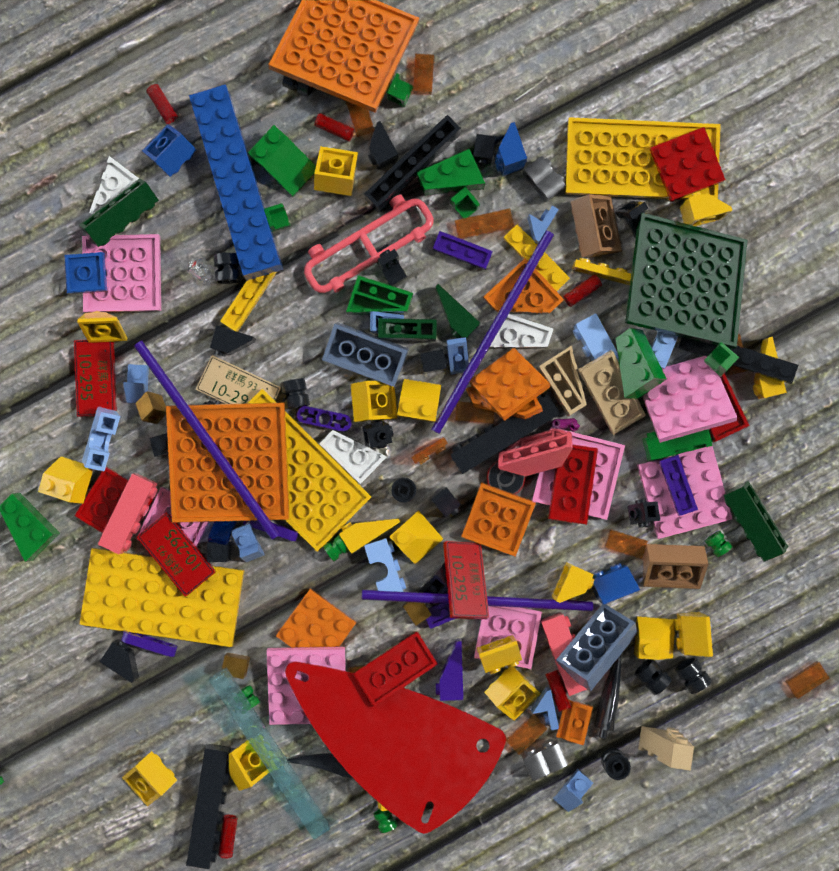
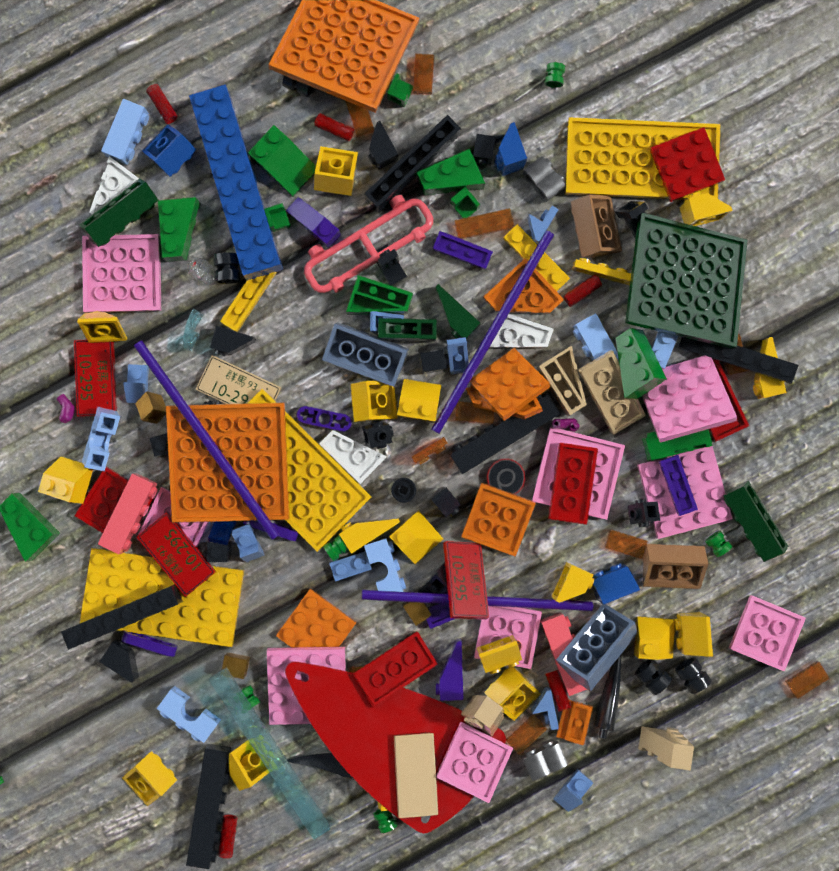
blue tile [64,252,107,294] -> none
black wheel [281,378,310,410] -> none
coral wedge [498,428,572,476] -> none
black wheel [601,748,631,780] -> none
green panel [704,342,739,377] -> none
none -> magenta arm [56,394,75,423]
none -> black brick [61,584,183,650]
none -> light blue brick [101,99,149,165]
none -> light blue arch [157,686,221,743]
none -> green wedge [158,197,201,262]
none -> clear light blue slope [183,308,203,351]
none -> dark purple slope [286,197,341,248]
none -> medium blue plate [329,551,372,581]
none -> tan tile [394,733,438,818]
none -> bright pink plate [436,722,513,803]
none -> tan wedge [461,695,504,737]
none -> green wheel [545,62,566,88]
none -> bright pink plate [729,595,806,672]

